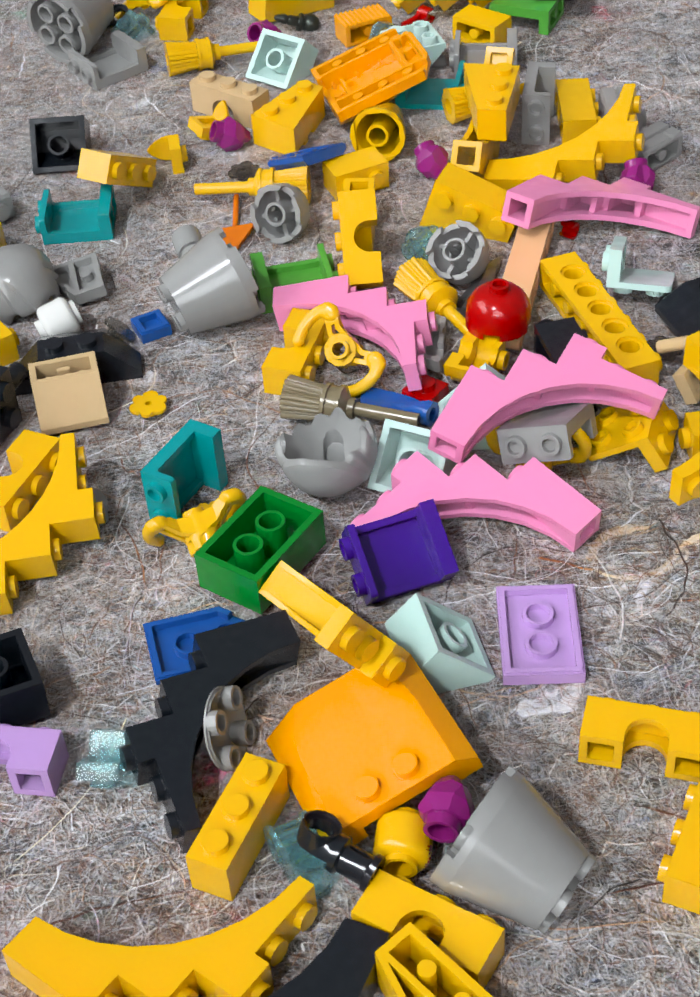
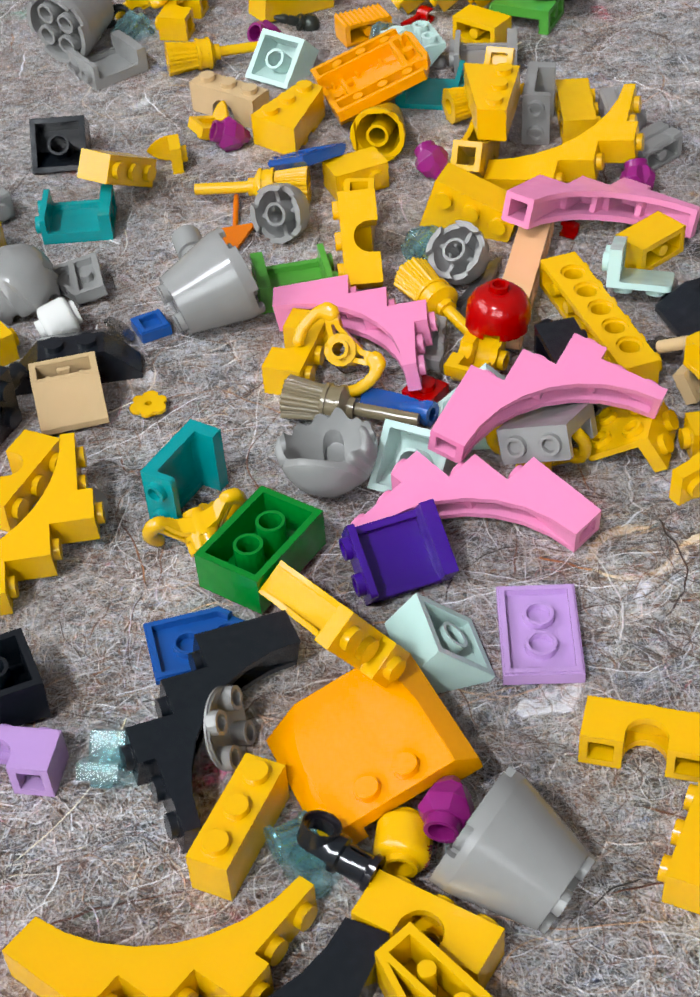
clear smoke plant [228,161,260,181] -> none
none -> yellow brick [615,211,686,270]

